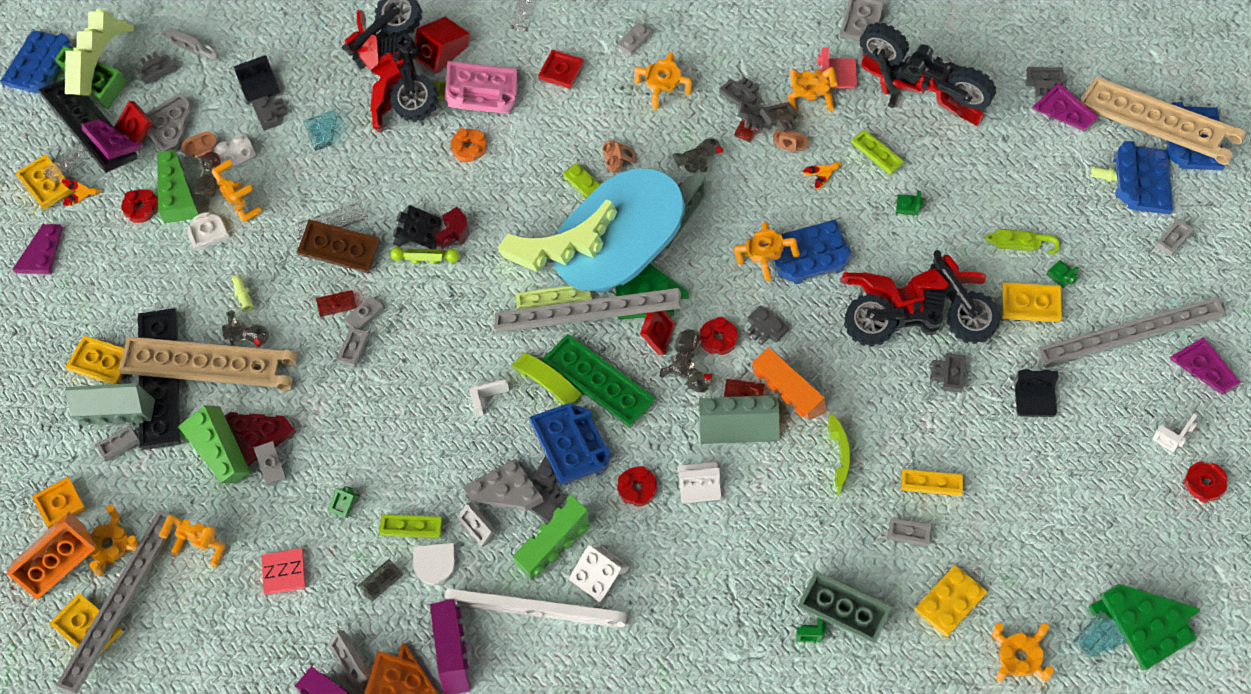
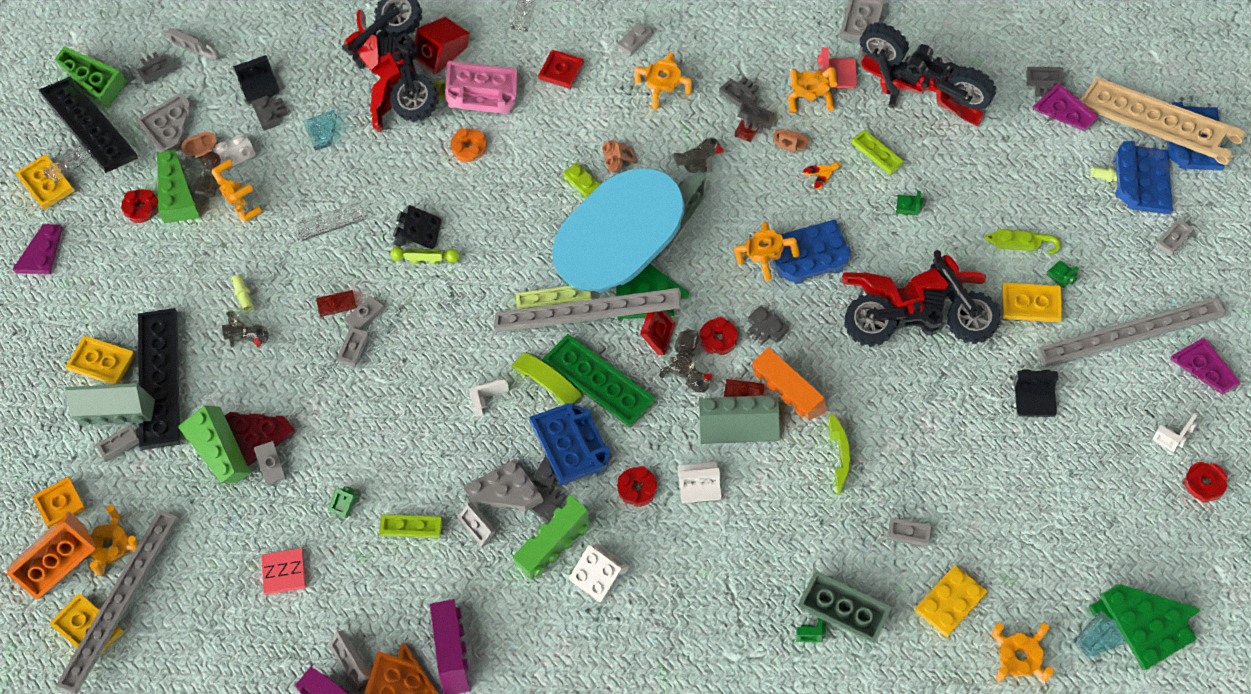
blue plate [0,30,73,94] -> none
piece [61,179,102,206] -> none
yellowish green arch [65,9,134,95] -> none
magenta wing [82,119,141,159] -> none
red plate [114,100,153,144] -> none
tan hinge [119,337,297,391] -> none
light orange plate [159,514,226,567] -> none
white tile [187,212,230,252] -> none
reddish brown plate [297,219,380,274] -> none
clear smoke plate [358,559,403,602] -> none
white tile [413,543,455,586] -> none
dark red brick [435,206,469,249] -> none
white beam [444,589,627,627] -> none
yellowish green arch [498,200,617,272] -> none
dark grey hinge [759,102,798,132] -> none
yellow plate [900,469,963,496] -> none
dark grey hinge [930,353,966,393] -> none

